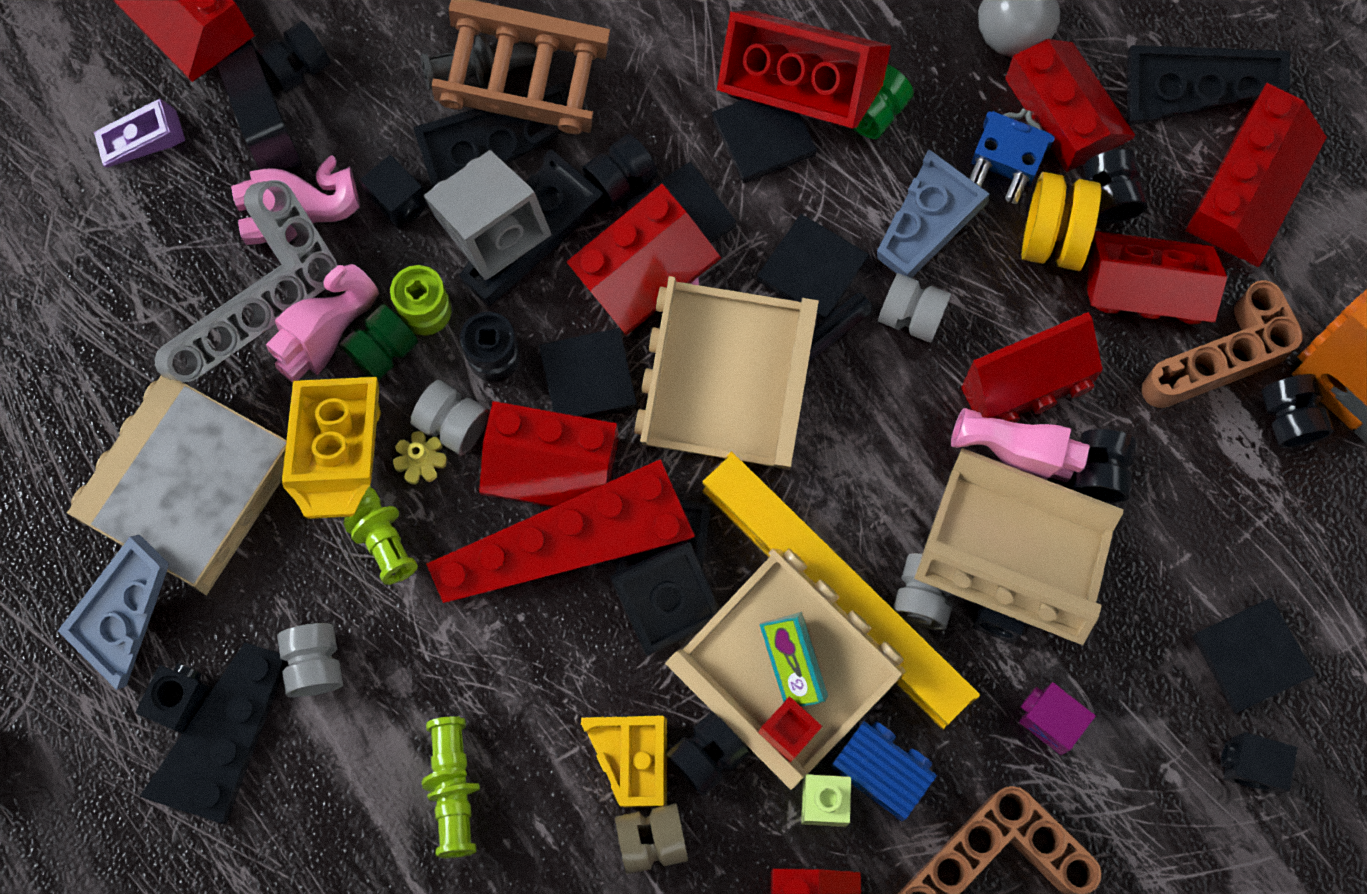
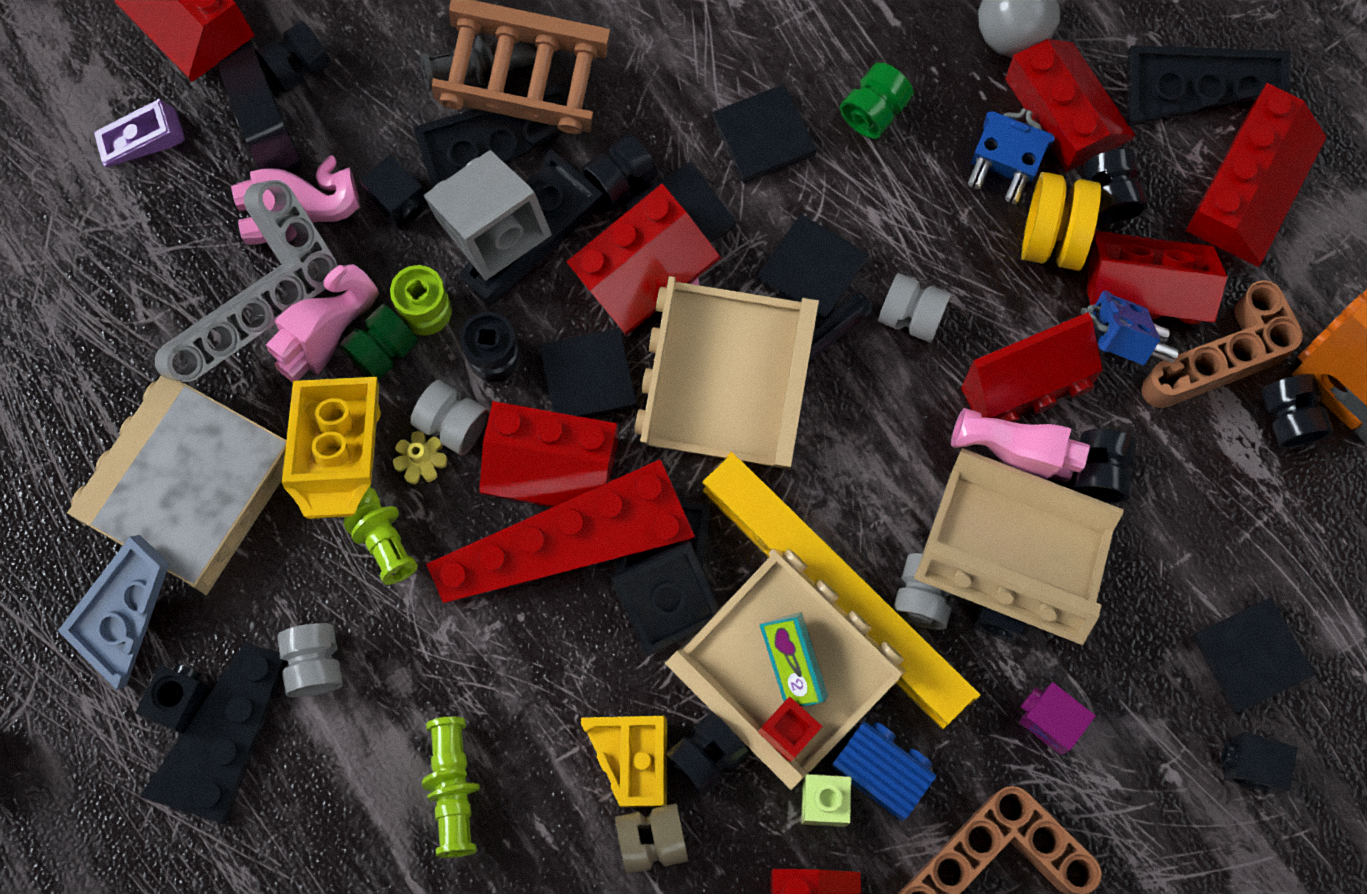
red slope [717,11,891,128] -> none
sand blue wing [877,149,989,278] -> none
none -> blue piece [1081,290,1178,365]

